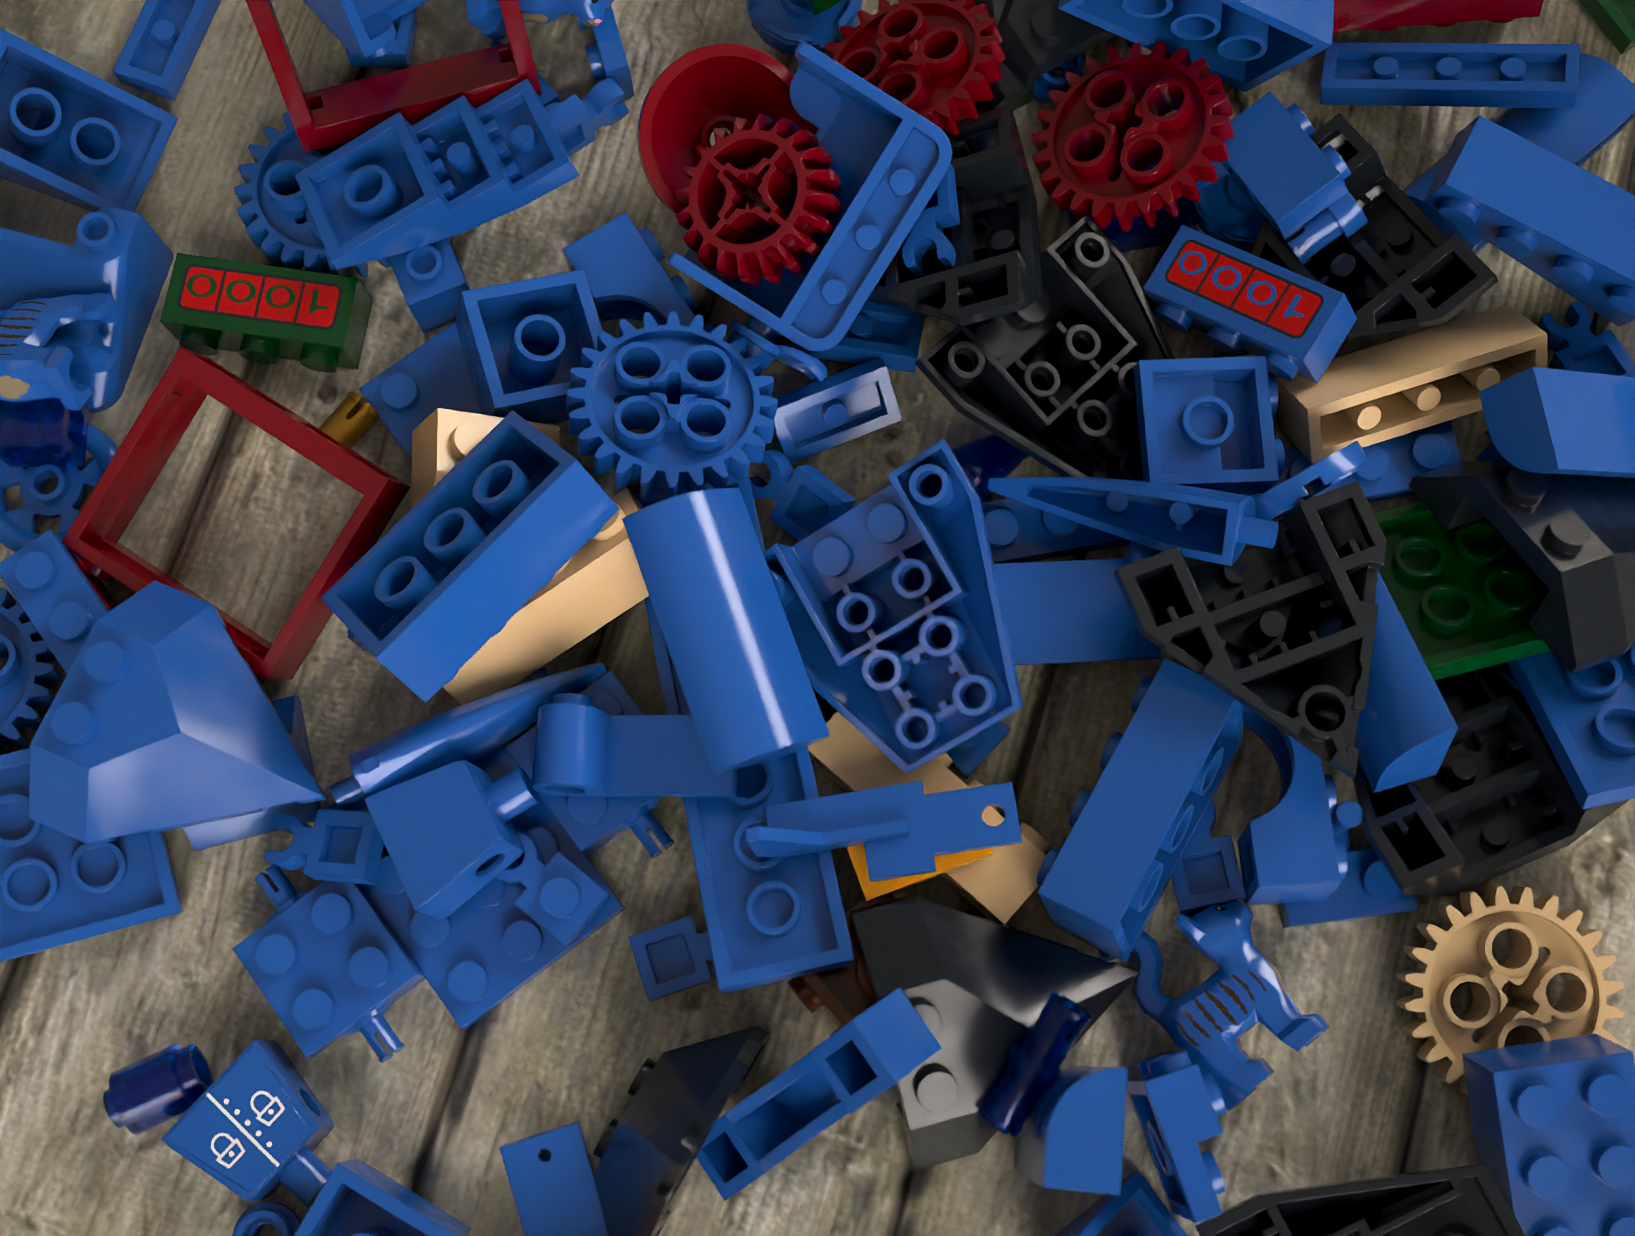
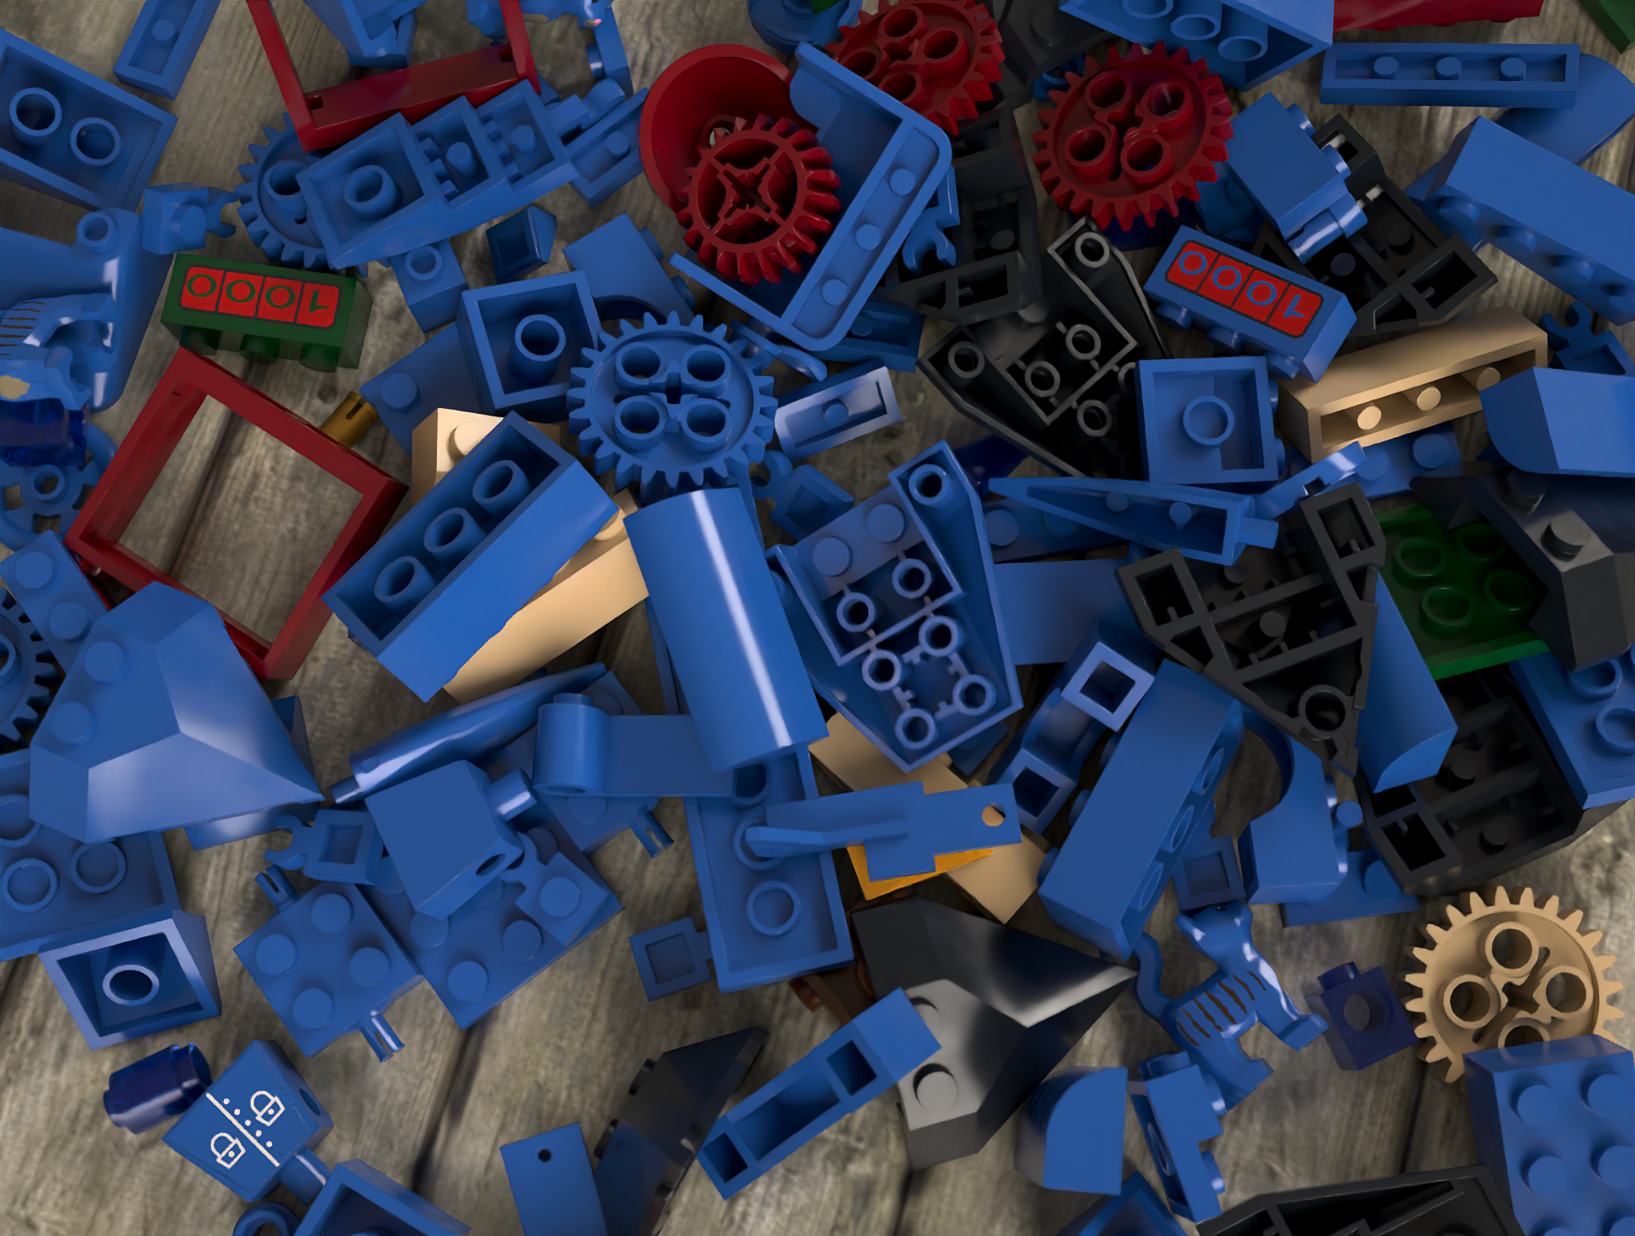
clear blue pin [979,992,1091,1137] -> none
none -> blue slope [37,909,222,1050]
none -> blue plate [141,182,238,255]
none -> blue slope [486,206,558,285]
none -> blue plate [565,86,649,210]
none -> blue arch [987,619,1156,836]
none -> clear blue brick [1304,960,1419,1071]

